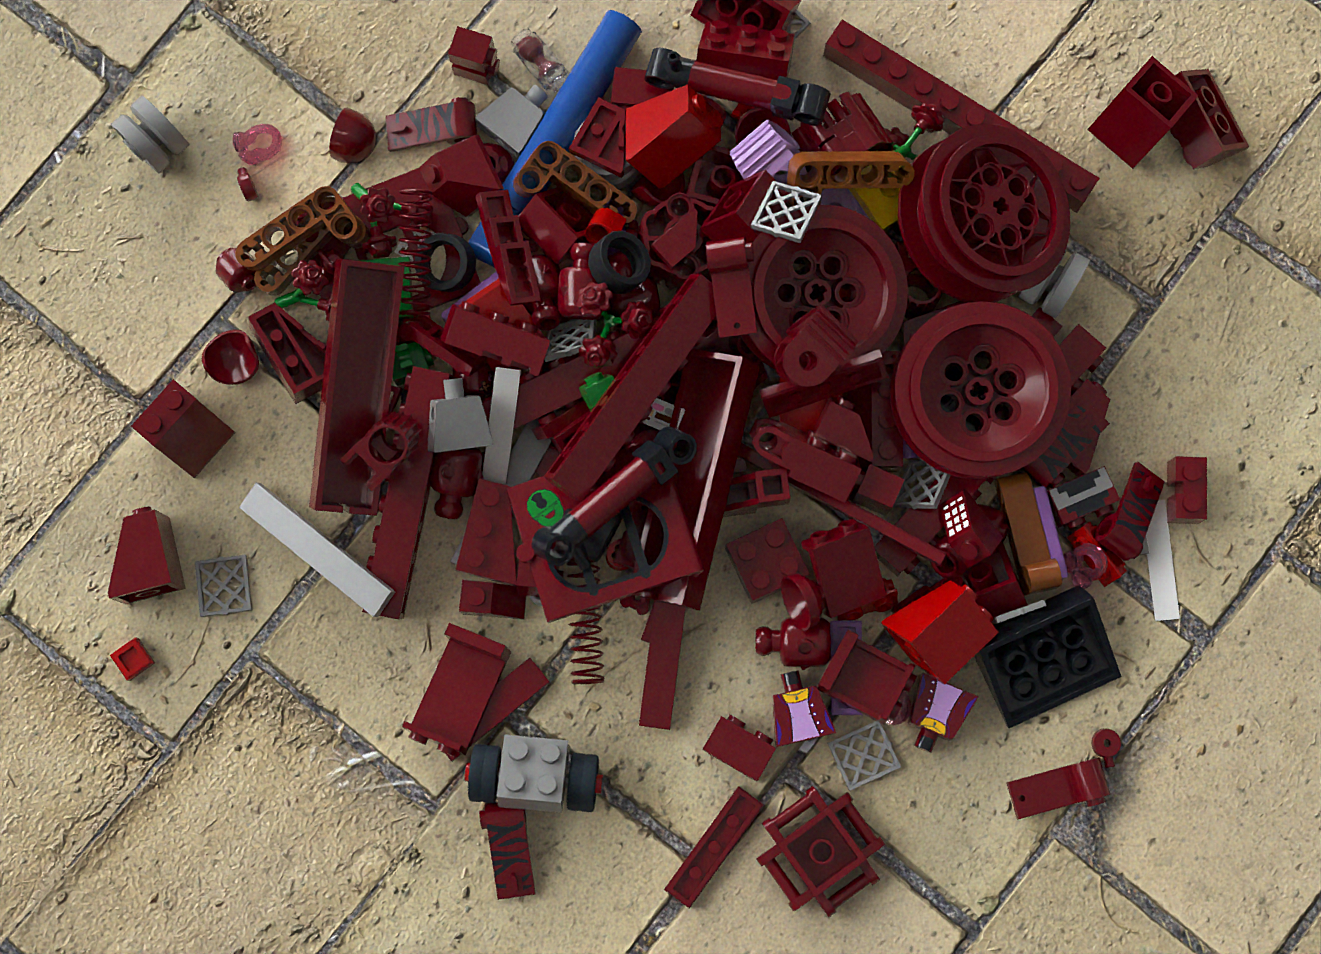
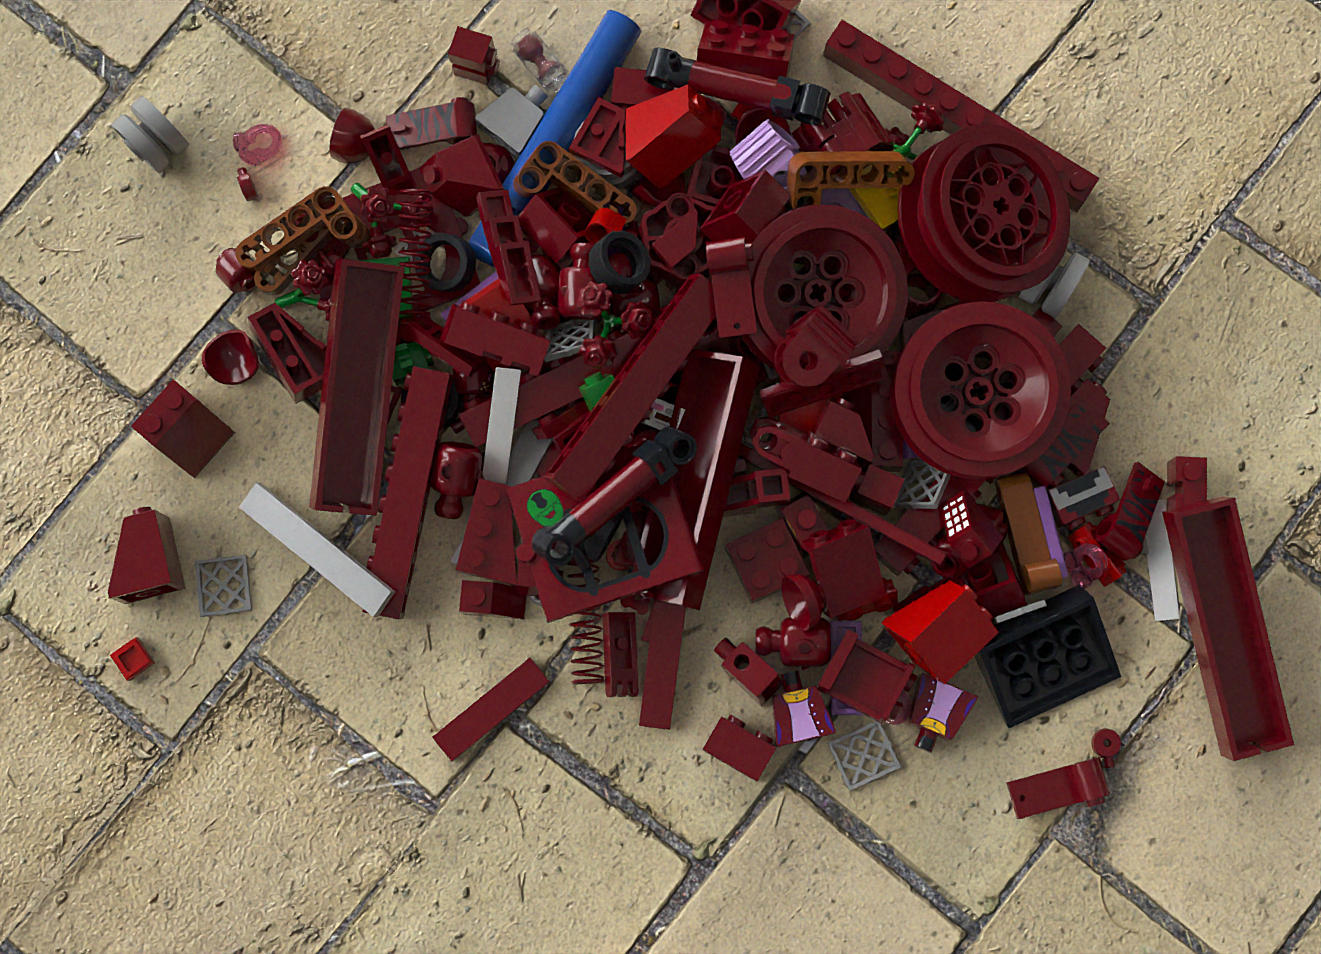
dark red piece [340,411,421,491] -> none
dark red panel [402,623,511,757] -> none
light grey torso [428,378,493,453] -> none
brick [465,735,603,813] -> none
dark red door [479,802,536,900] -> none
dark red tile [664,786,764,909] -> none
window [751,181,822,243] -> none
dark red brick [756,786,885,917] -> none
dark red slope [1087,56,1199,169] -> none
dark red slope [1170,69,1249,169] -> none
none -> dark red slope [360,124,412,188]
none -> dark red hinge [602,612,639,697]
none -> dark red torso [714,637,783,707]
none -> dark red torso [774,493,829,559]
none -> dark red piece [1162,496,1294,761]

